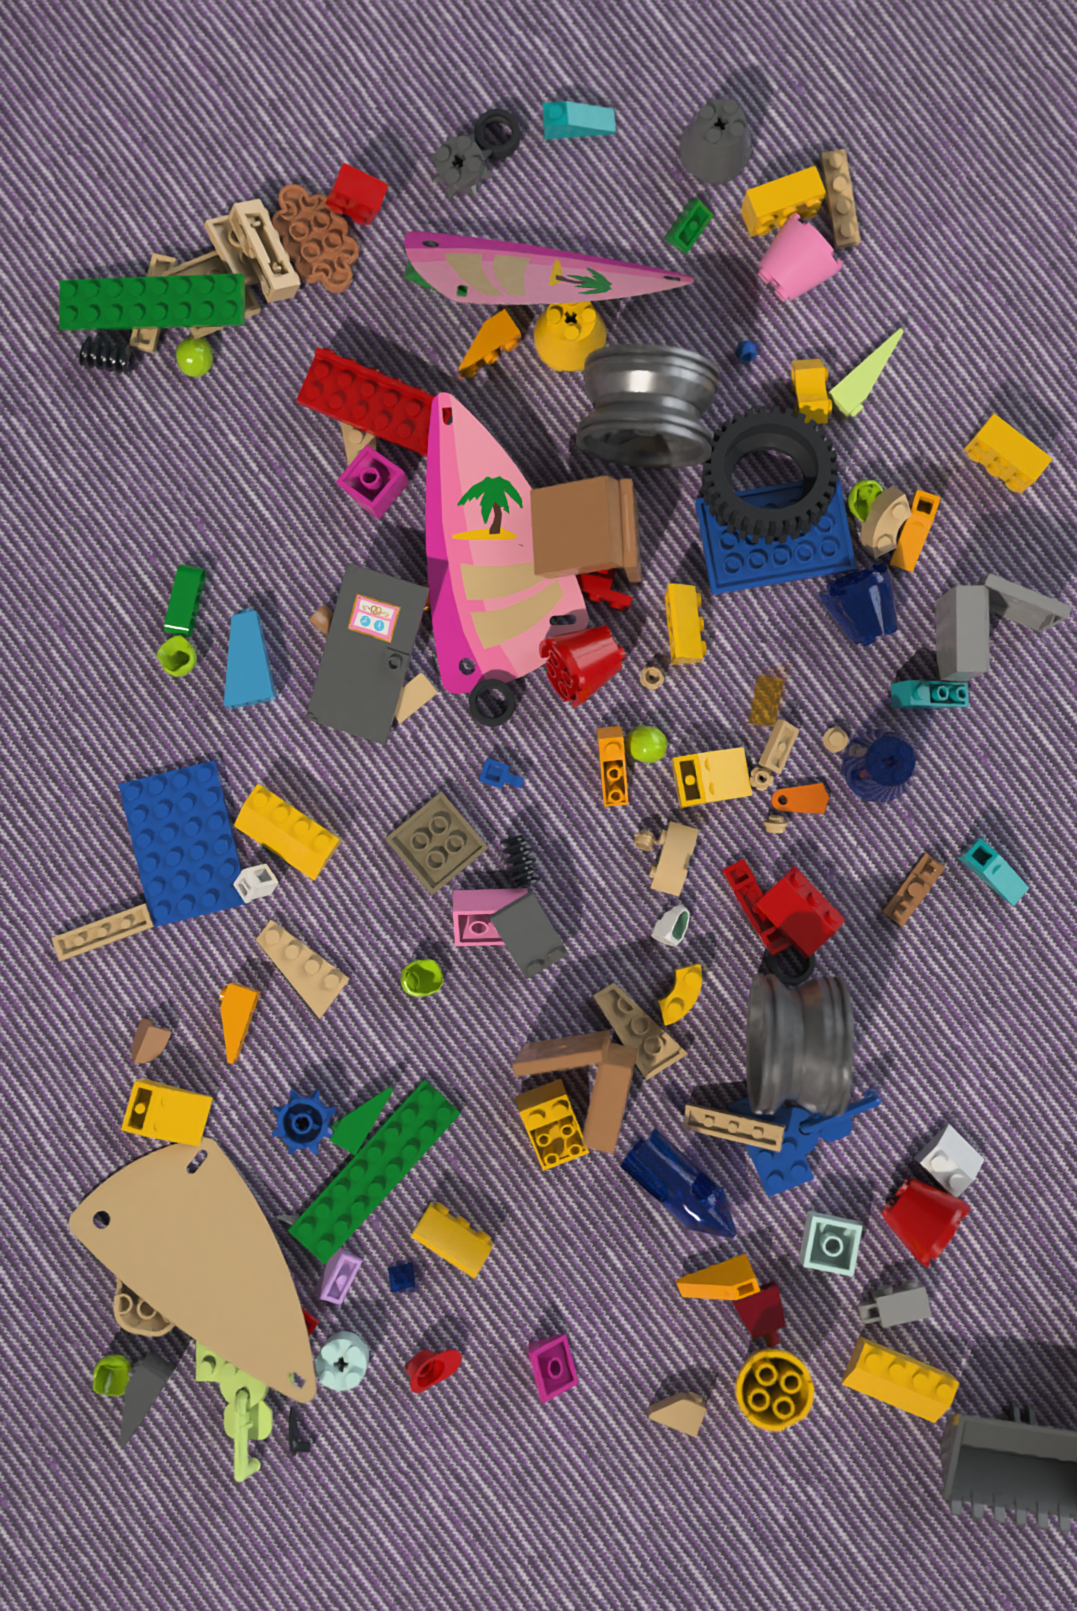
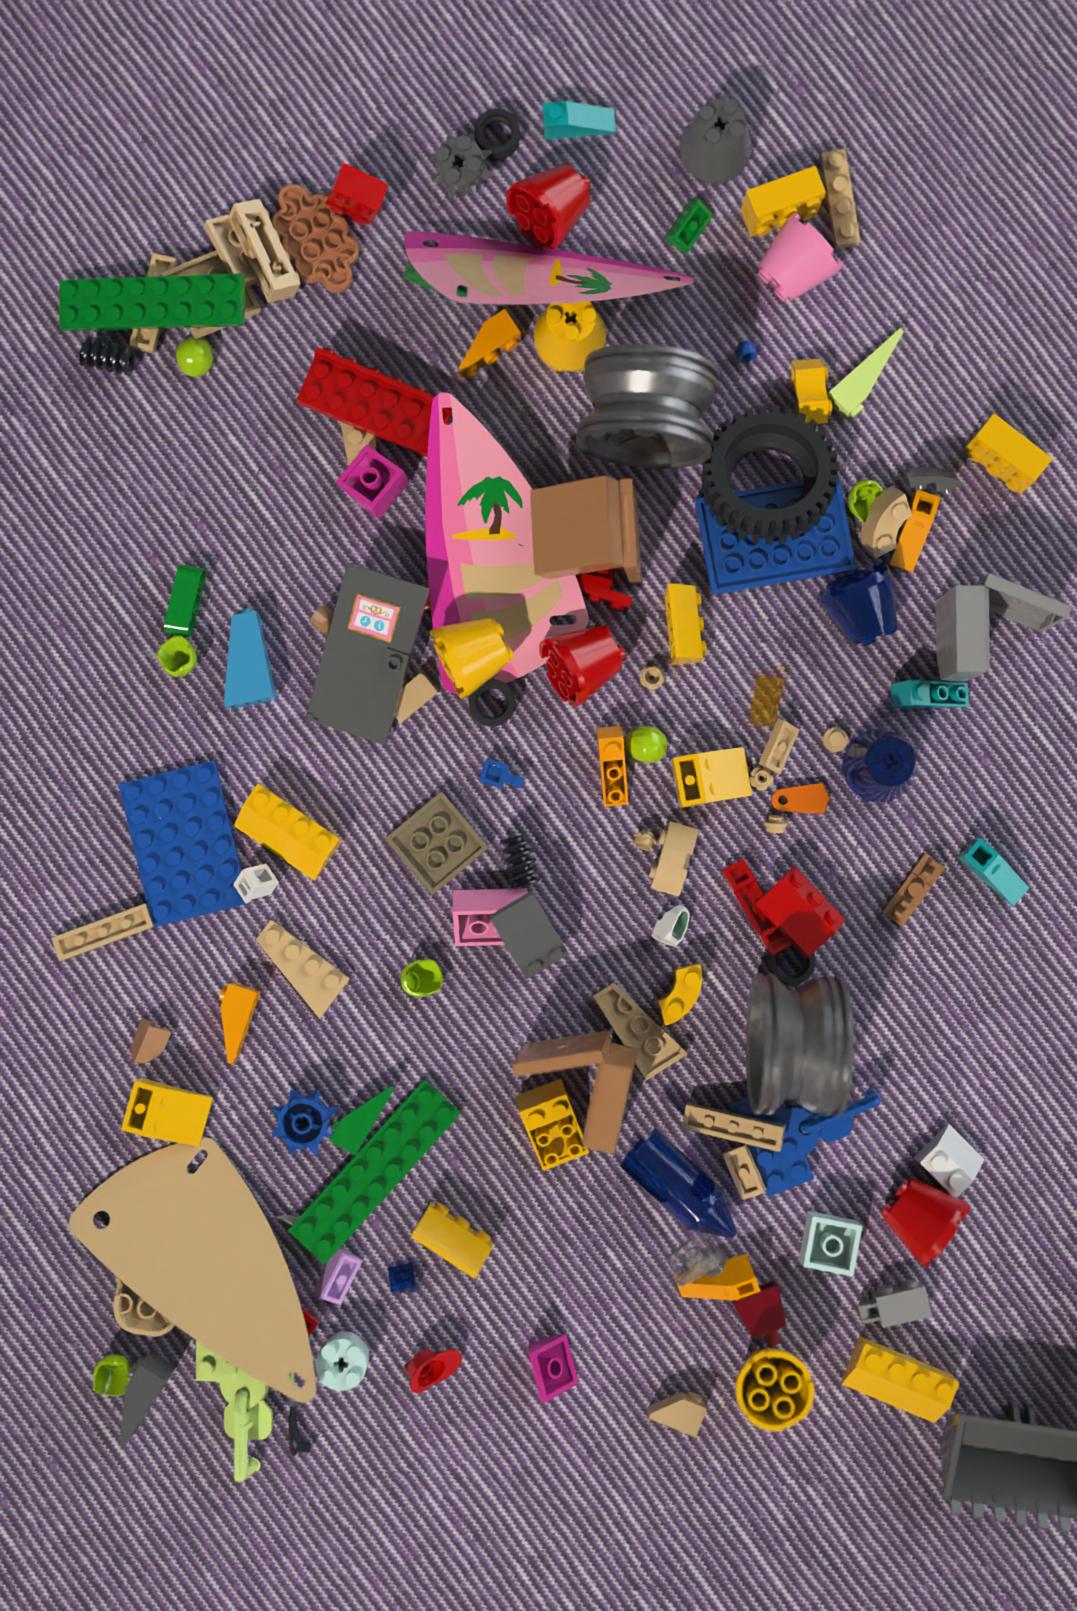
none -> yellow cone [429,617,514,699]
none -> red cone [506,162,590,251]
none -> clear slope [664,1228,726,1287]
none -> tan plate [722,1144,767,1200]
none -> dark grey slope [902,467,962,494]

